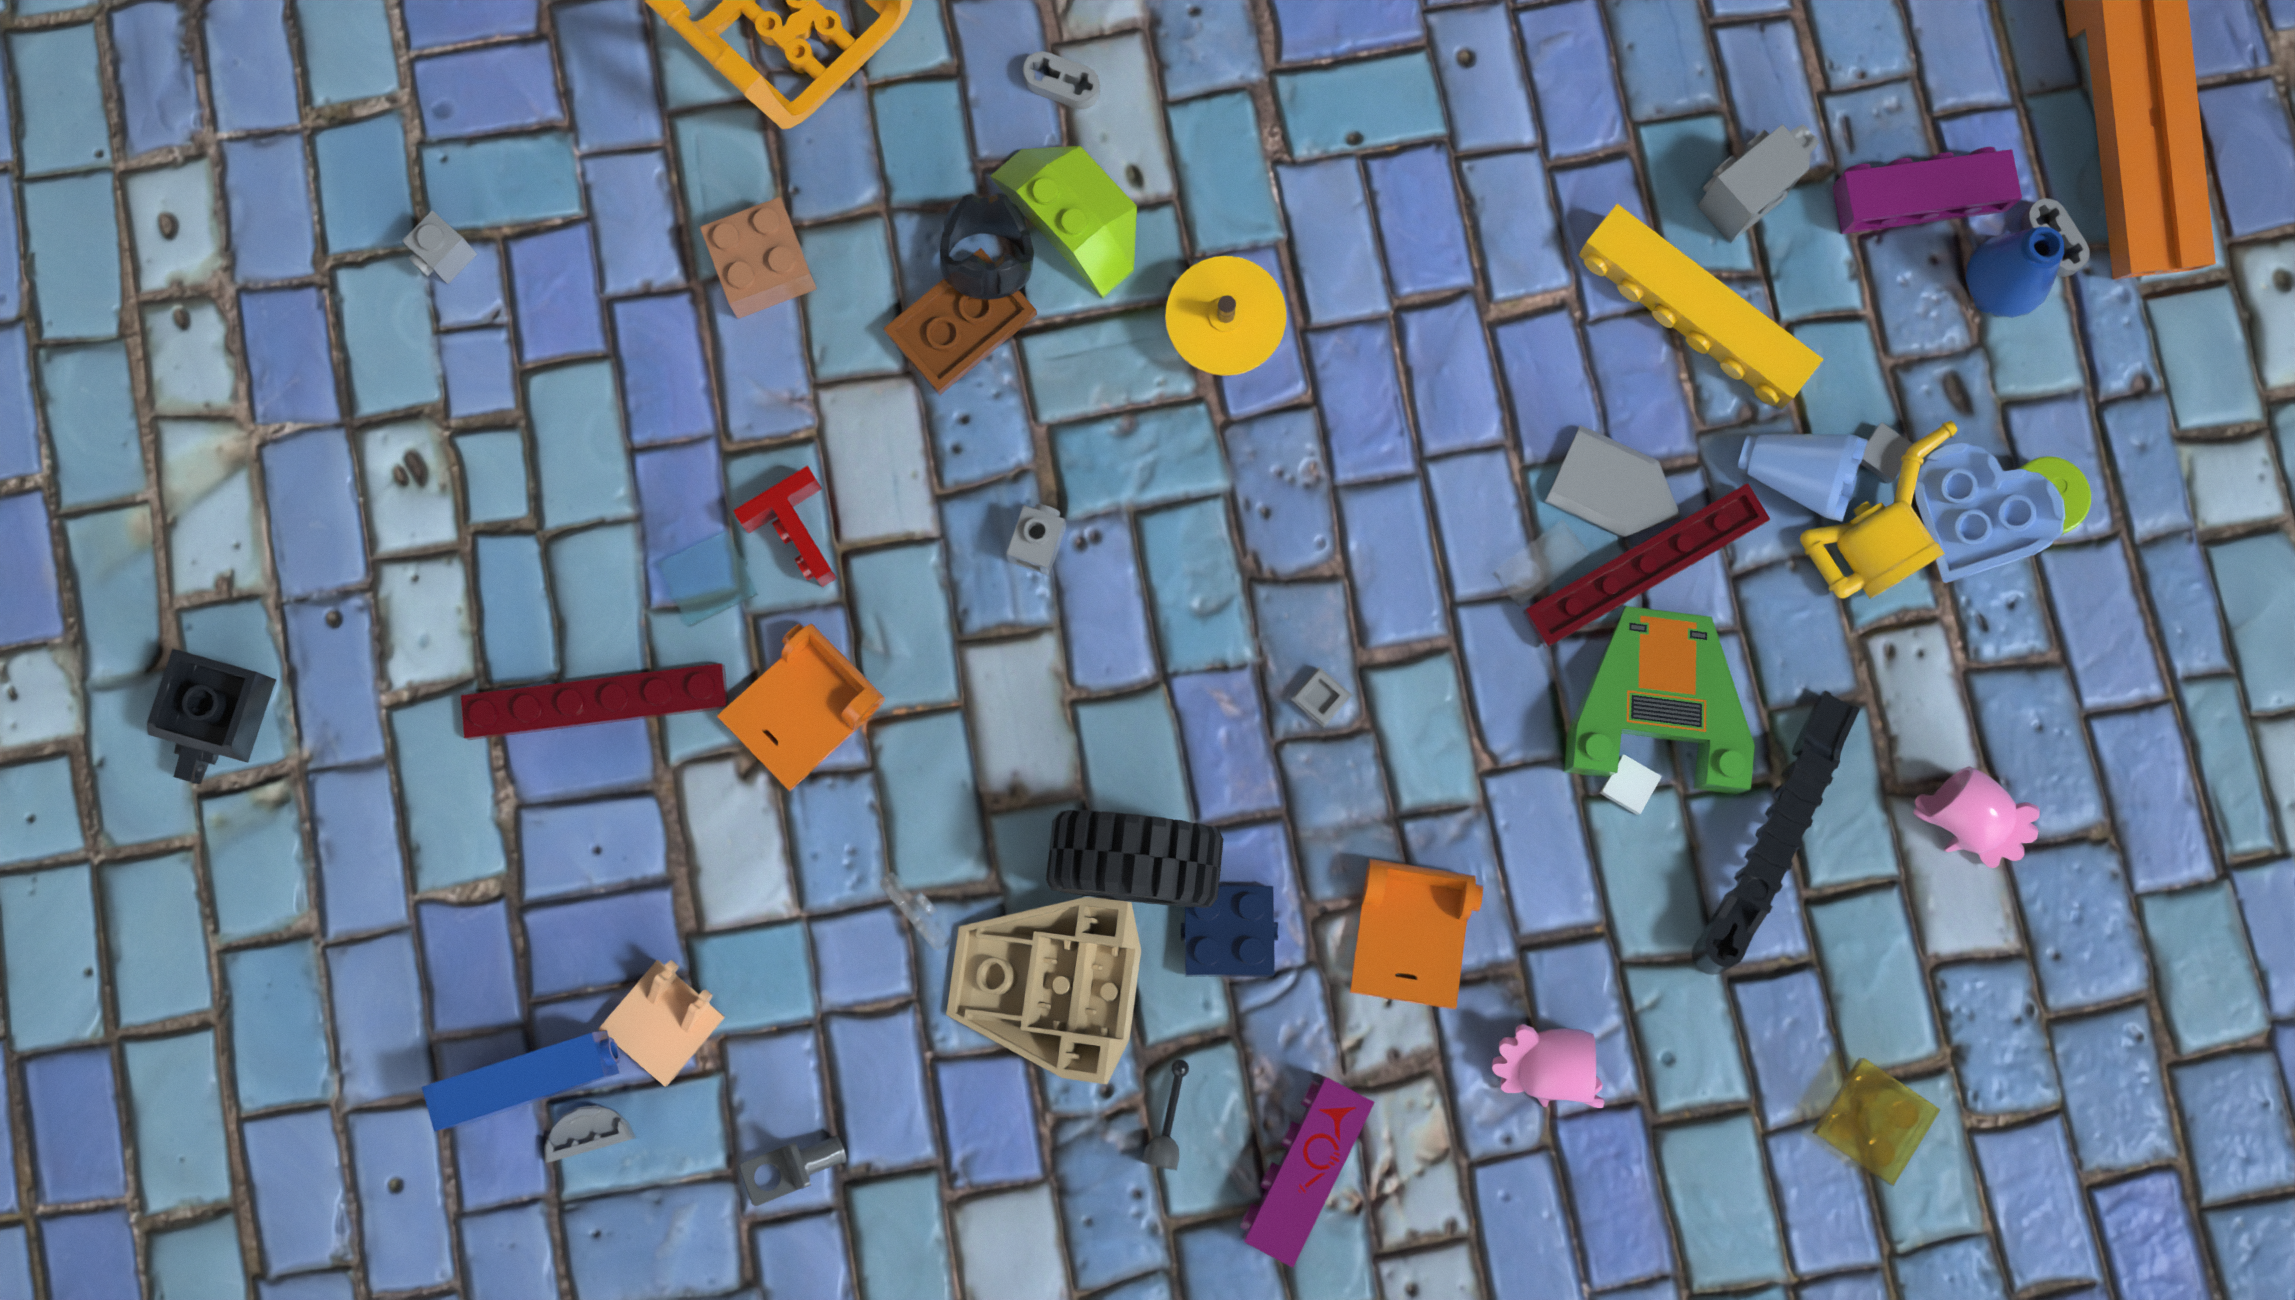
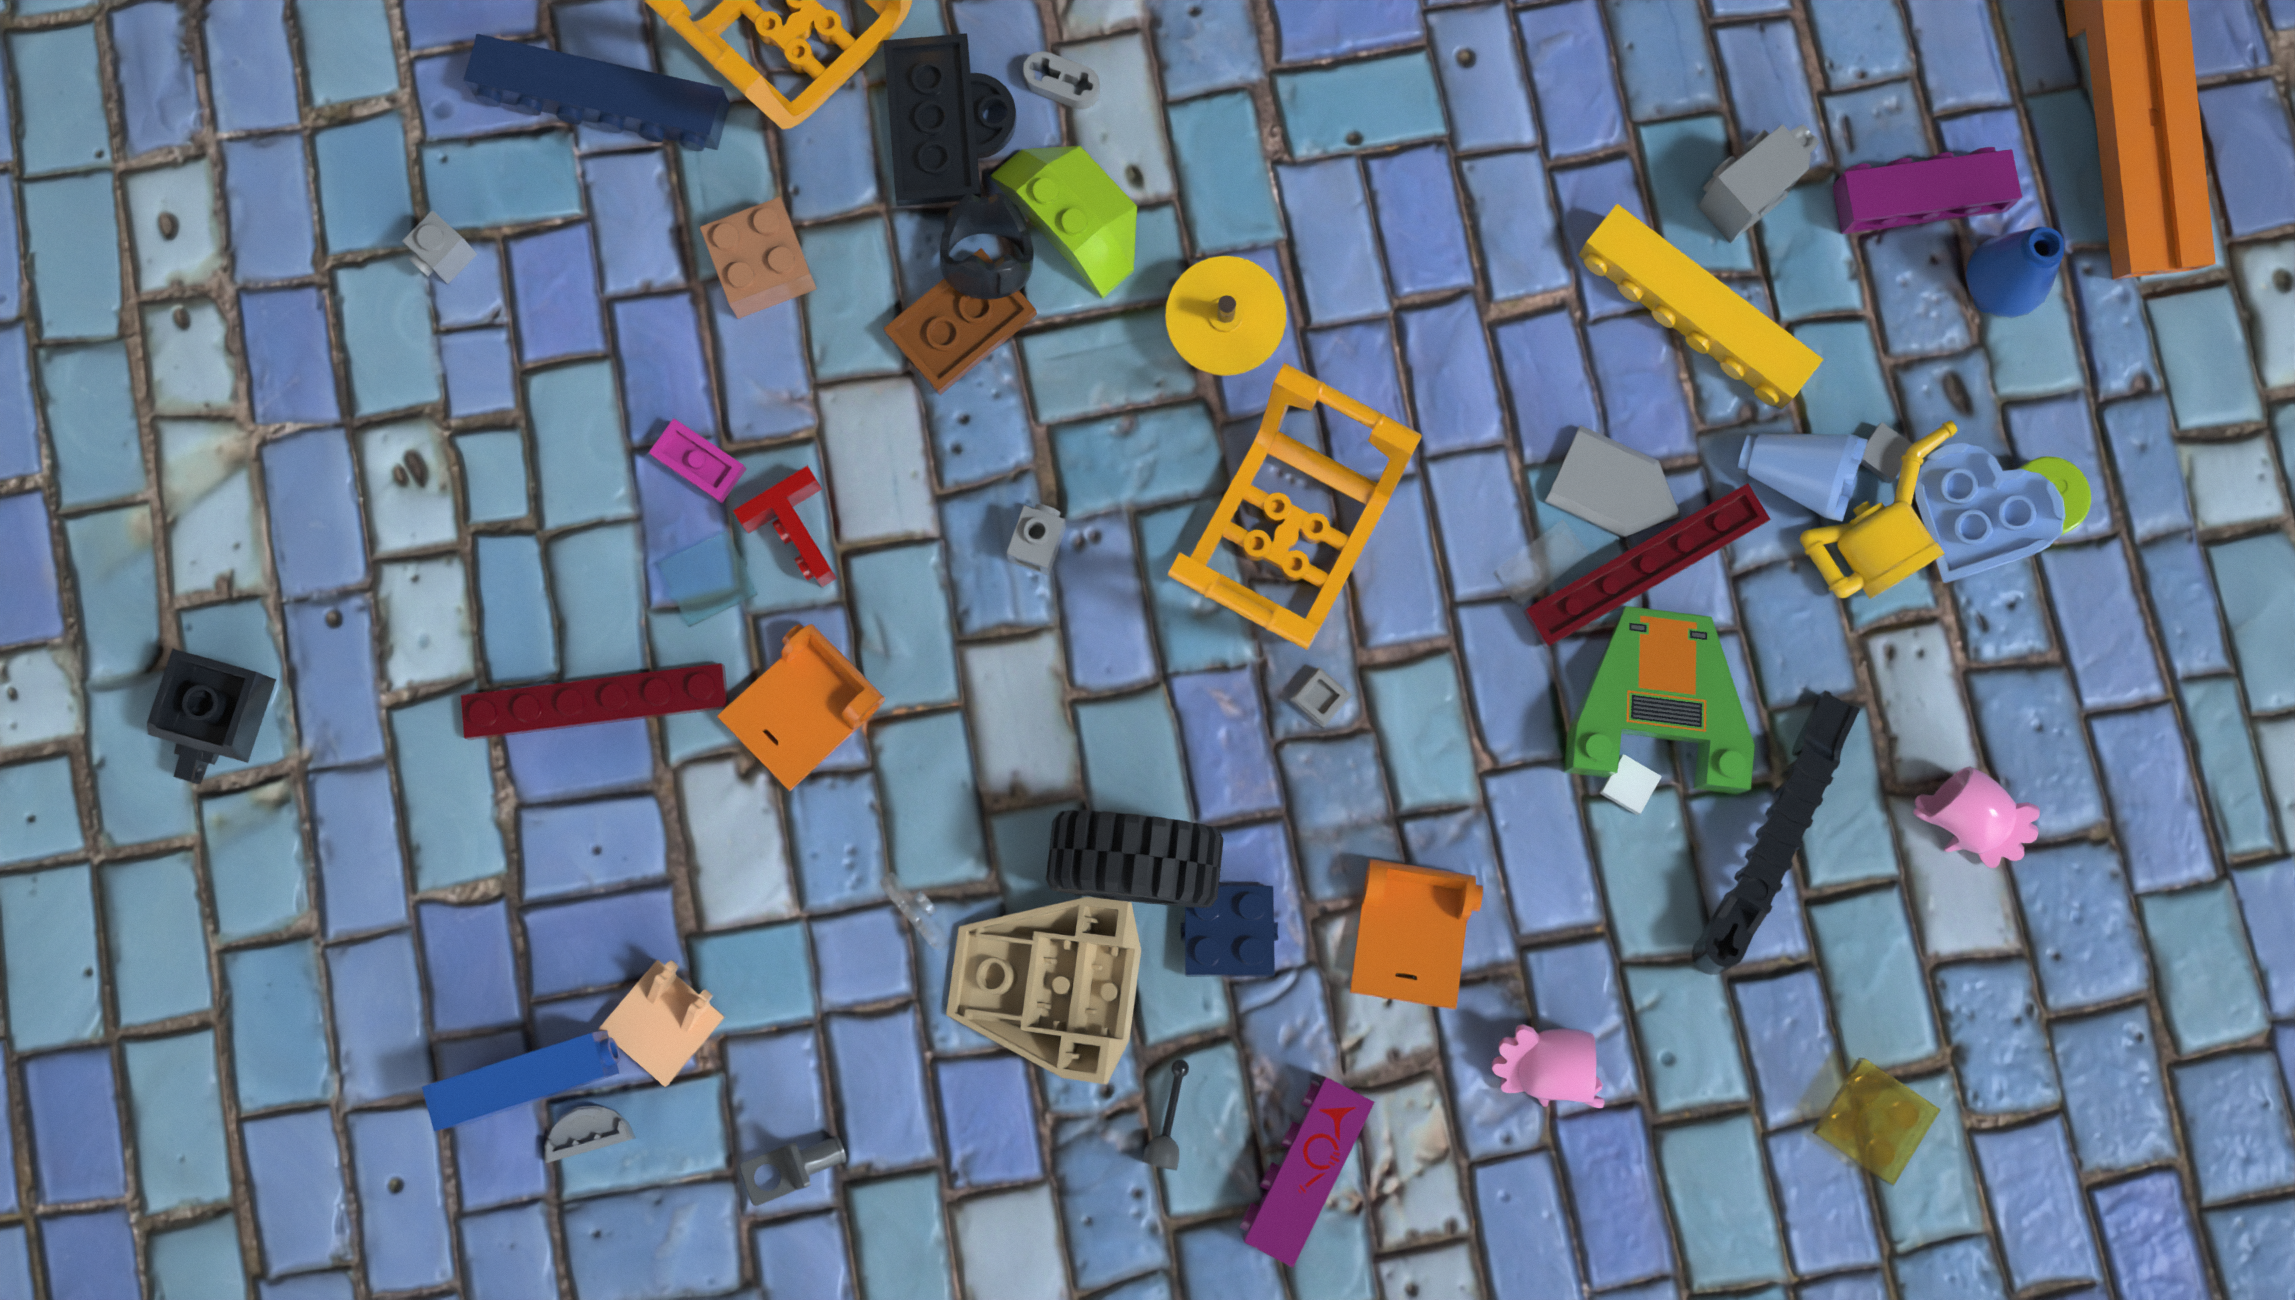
light grey beam [2021,198,2090,277] -> none
none -> dark blue brick [463,34,730,151]
none -> dark pink plate [649,418,746,504]
none -> black plate [883,33,1017,206]
none -> light orange windscreen [1167,363,1422,650]

